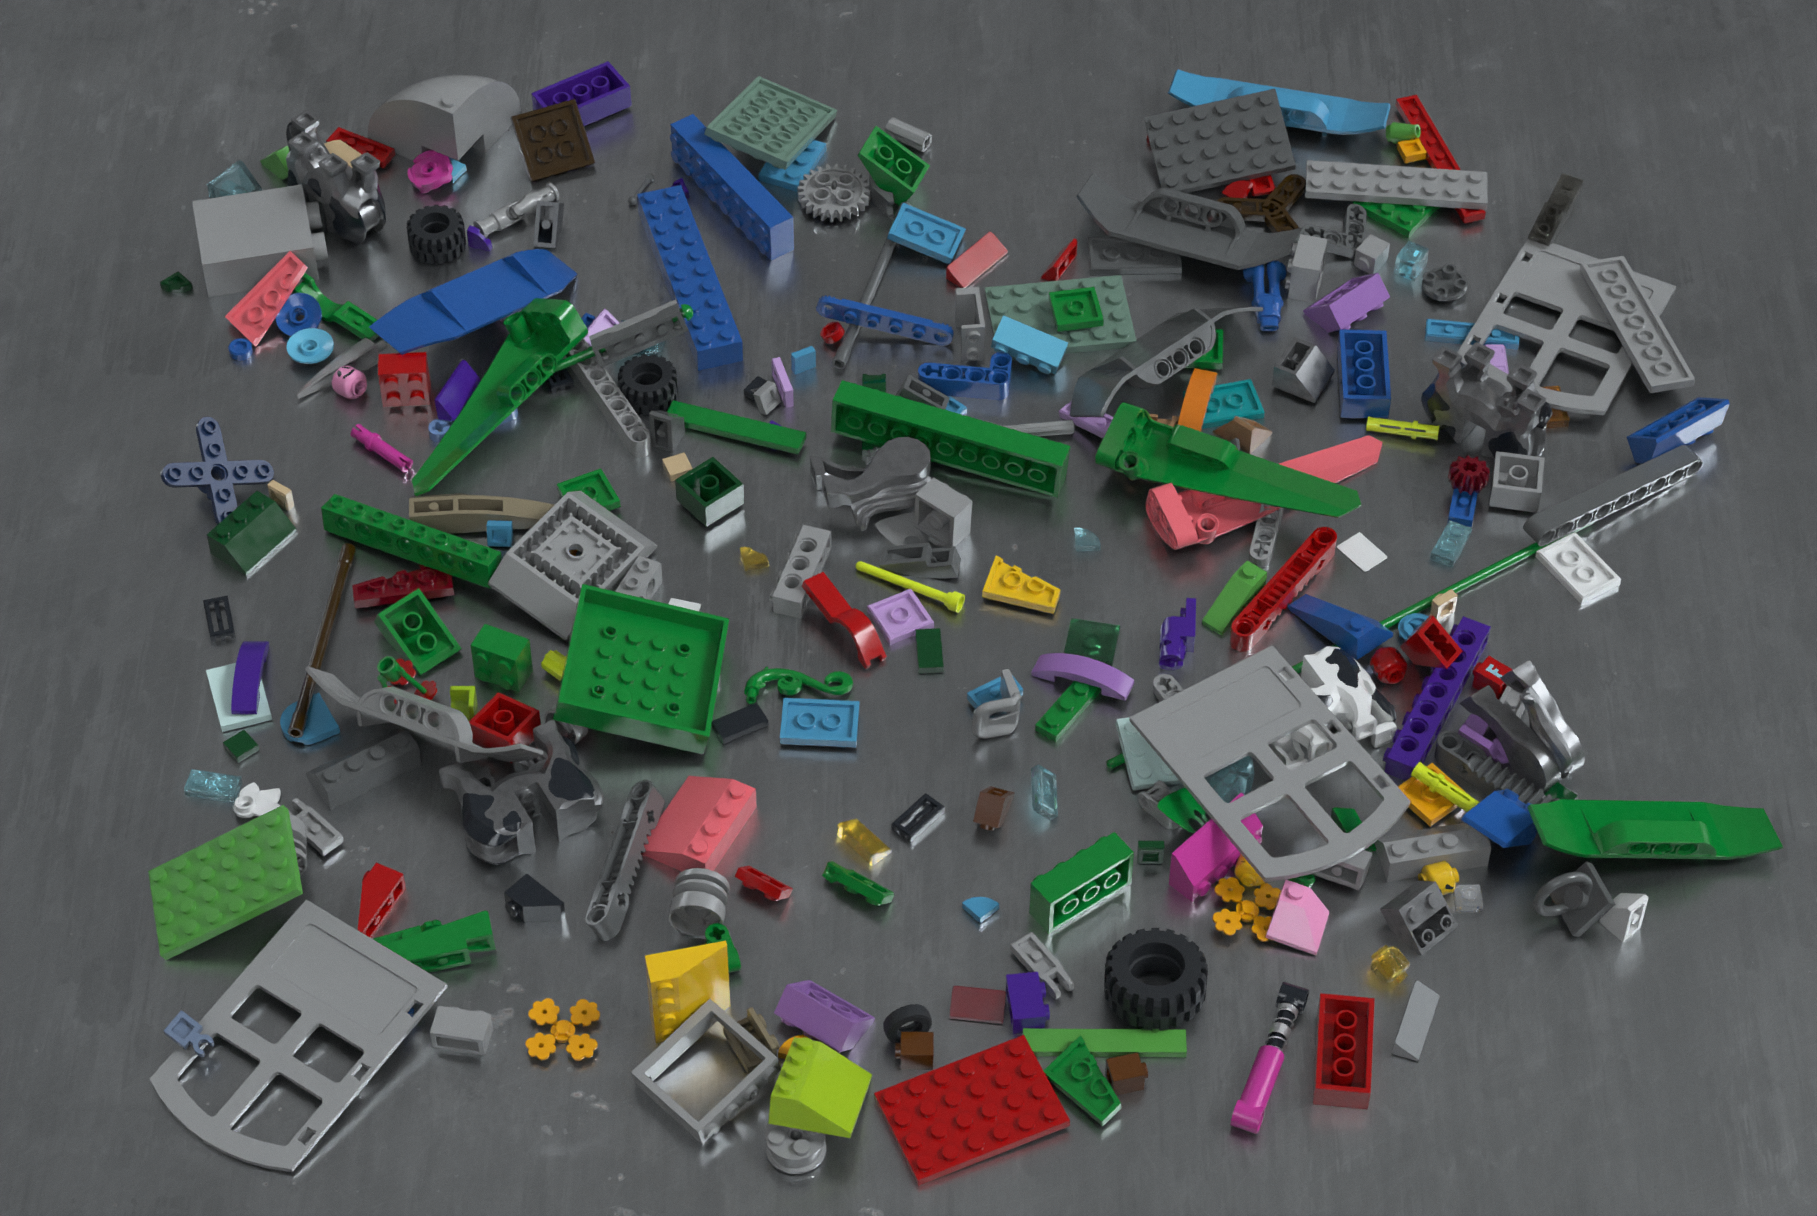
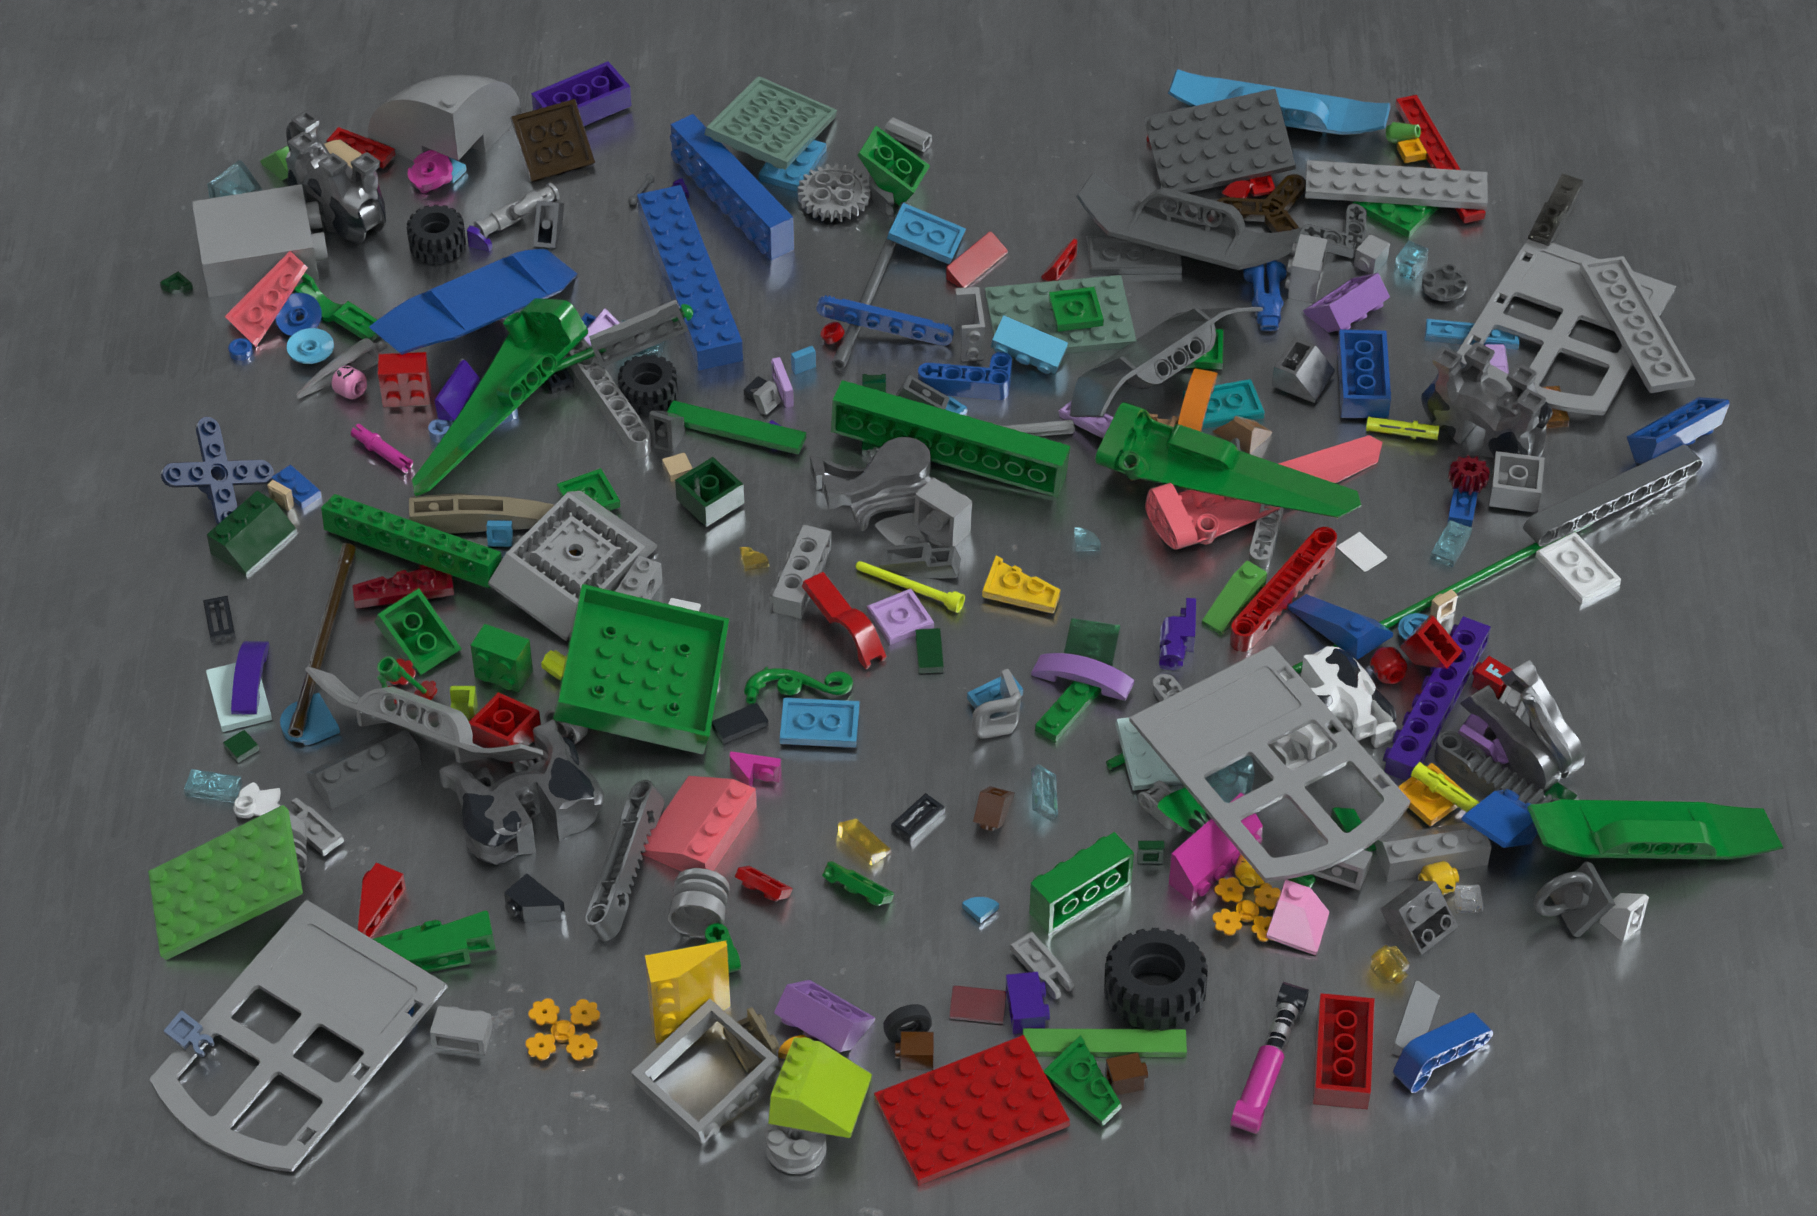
none -> blue plate [271,465,321,510]
none -> dark pink slope [729,751,781,787]
none -> blue beam [1393,1012,1493,1093]

